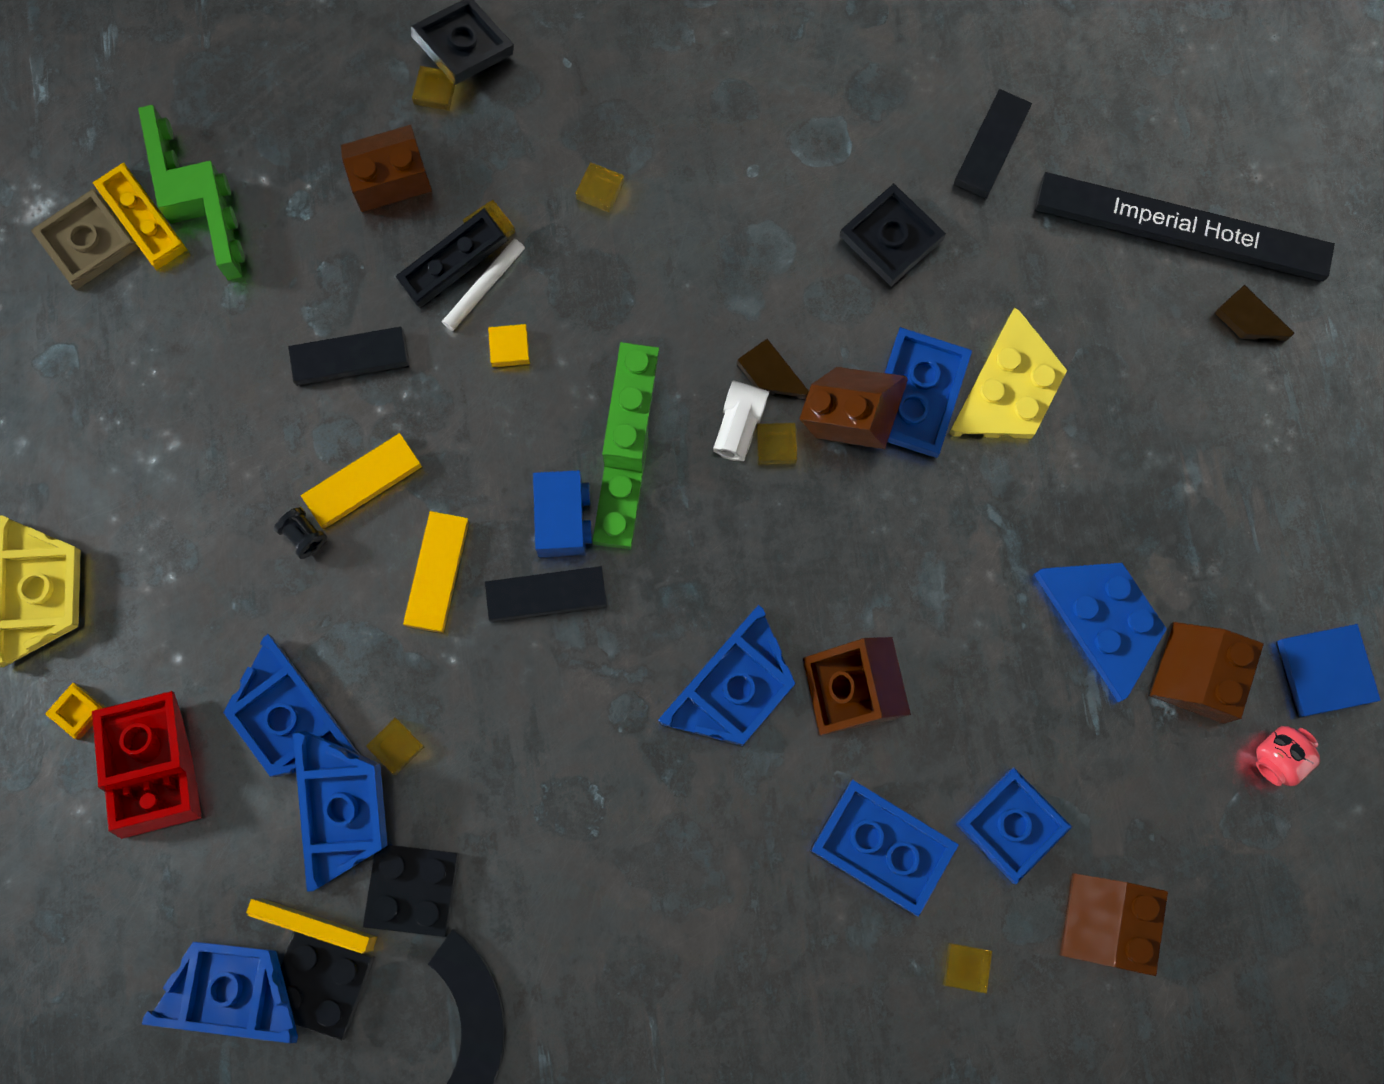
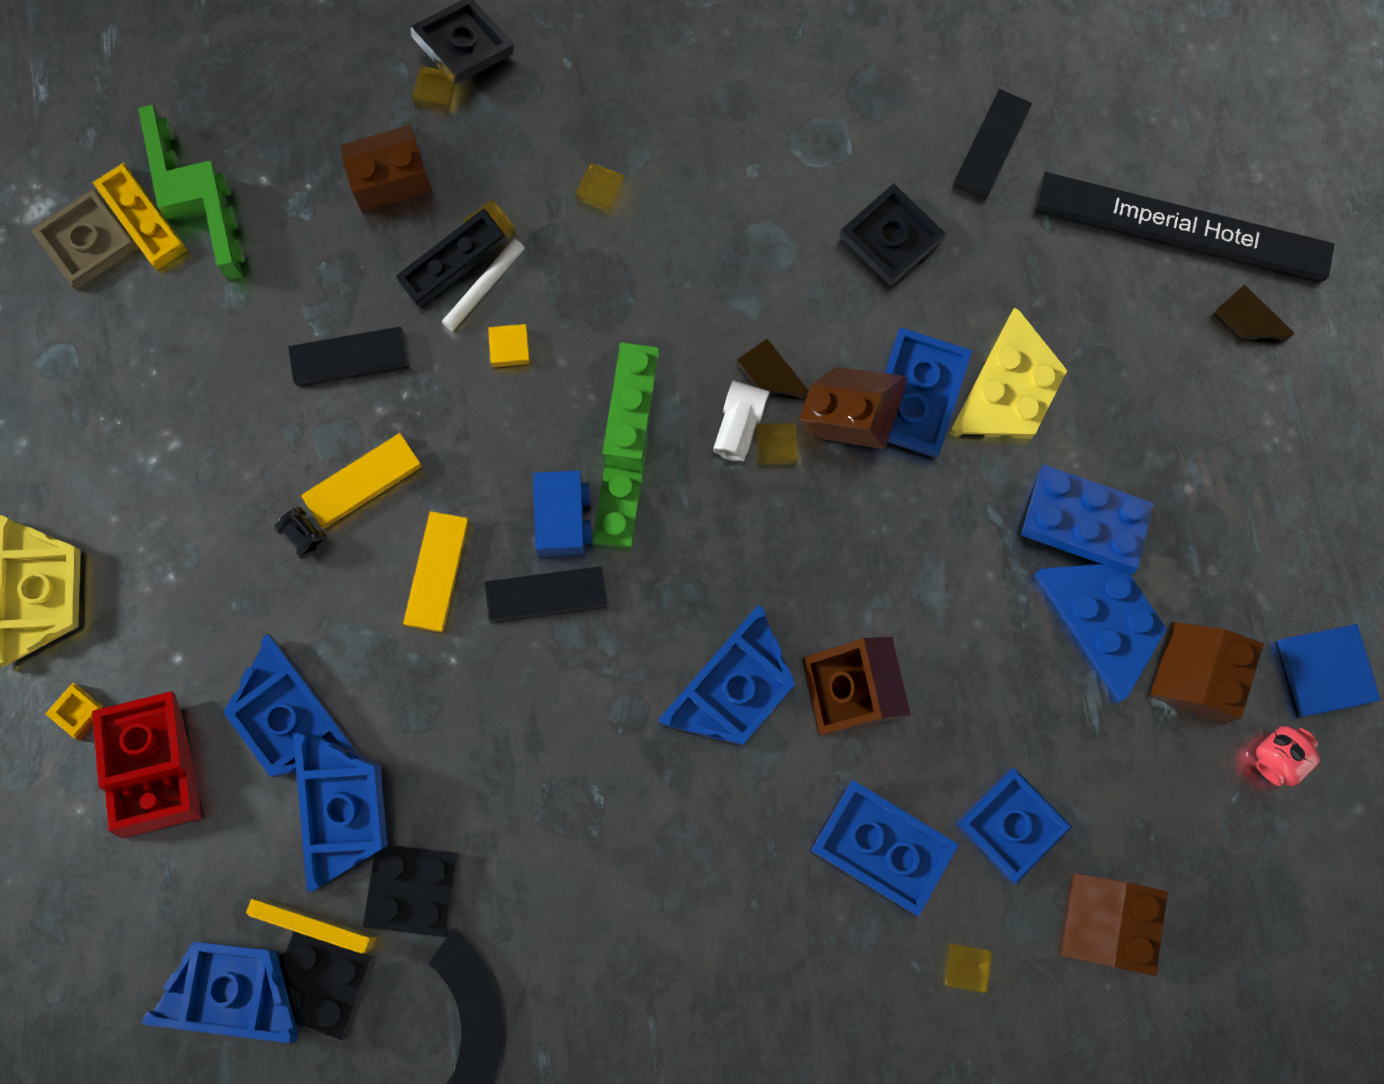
clear yellow tile [366,718,425,776] -> none
none -> blue plate [1021,464,1154,575]

